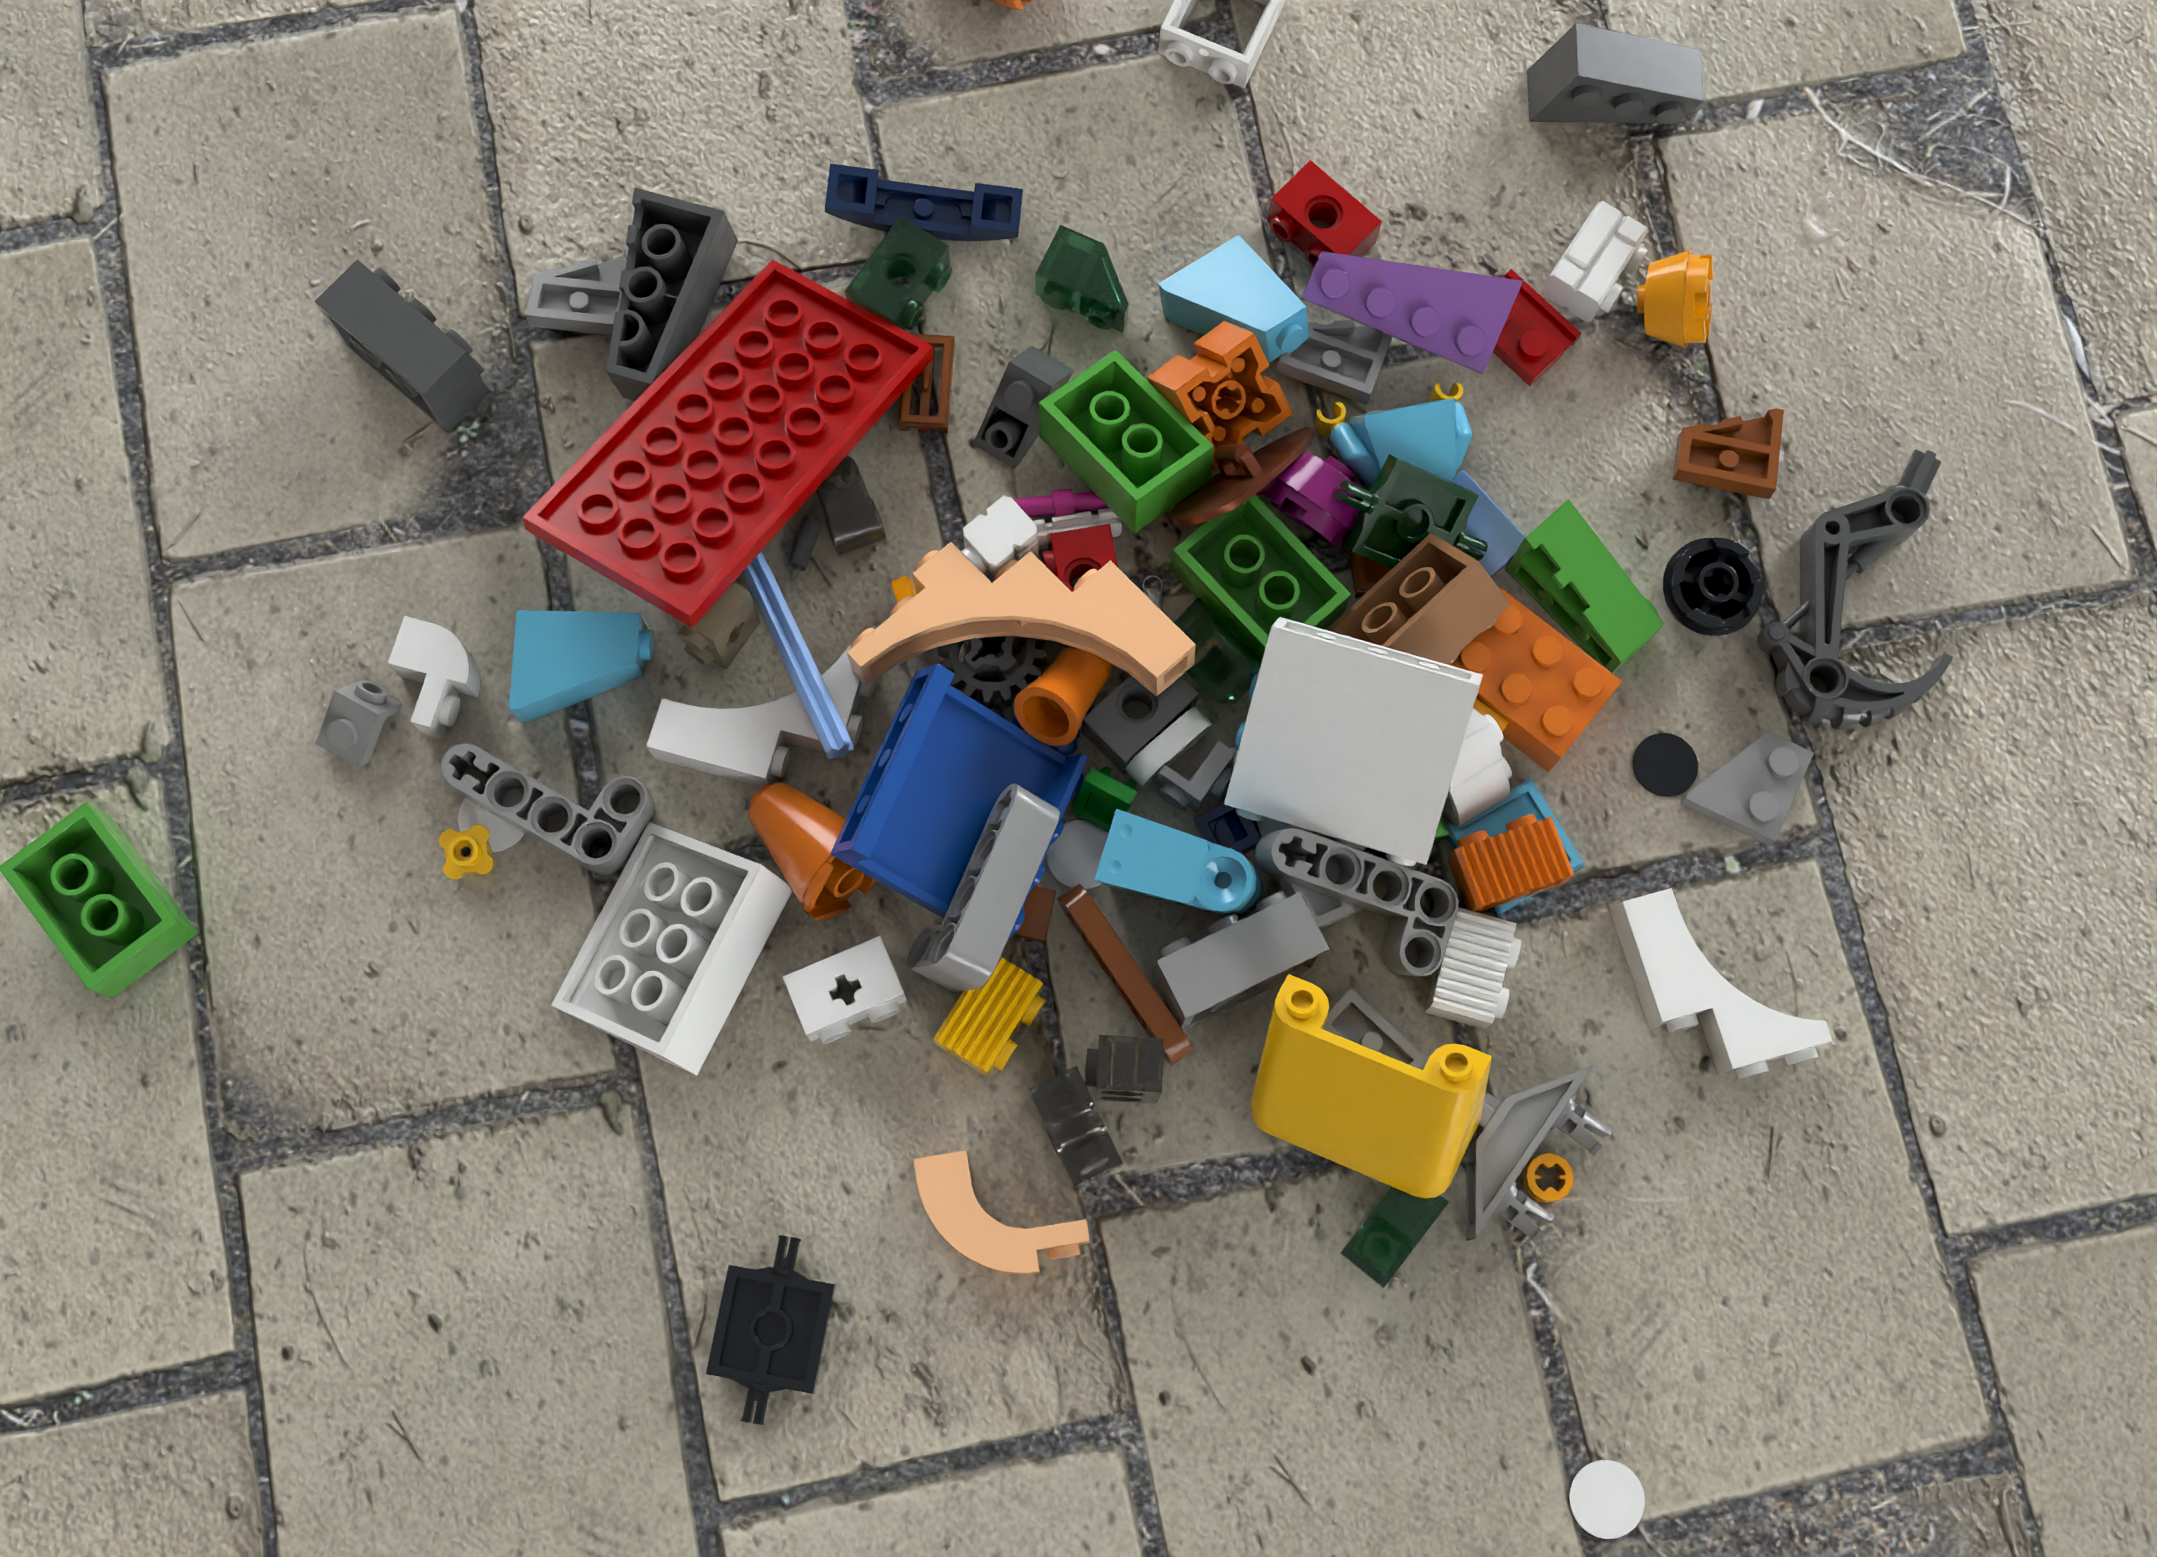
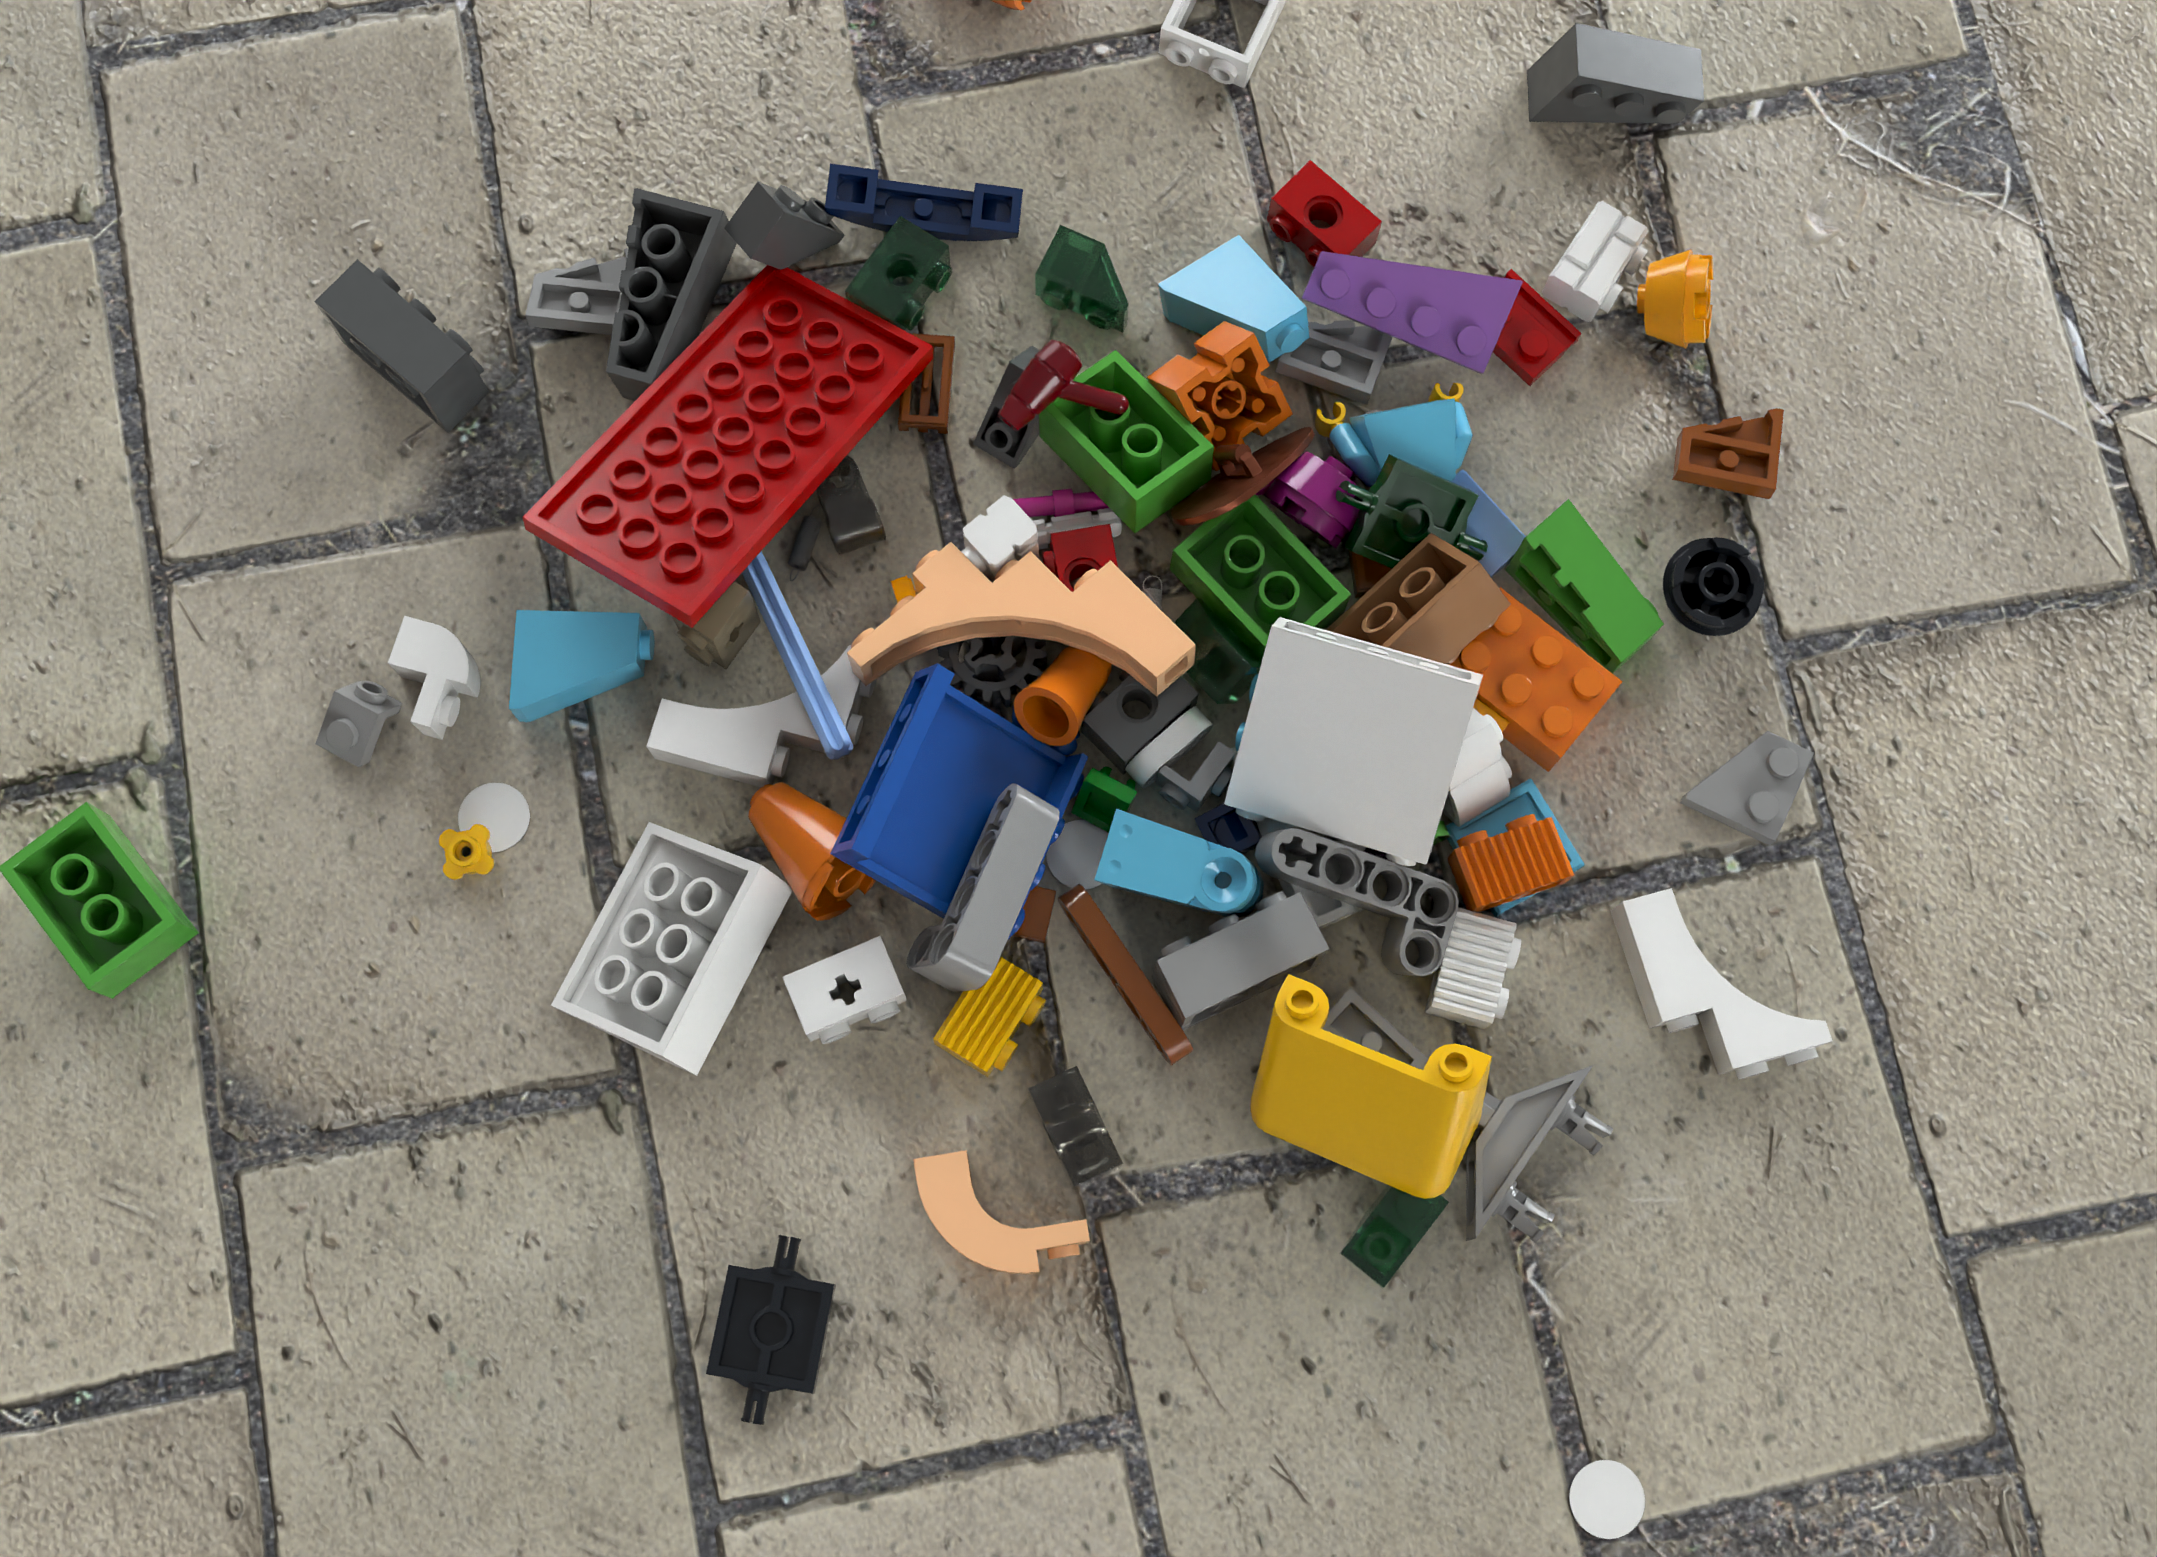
light grey beam [441,743,655,875] -> none
clear smoke brick [1084,1035,1164,1104] -> none
light orange bush [1521,1153,1574,1203] -> none
black sticker [1633,733,1698,797] -> none
dark grey piece [1757,449,1953,730] -> none
none -> dark grey slope [724,182,845,270]
none -> dark red piece [997,339,1129,432]

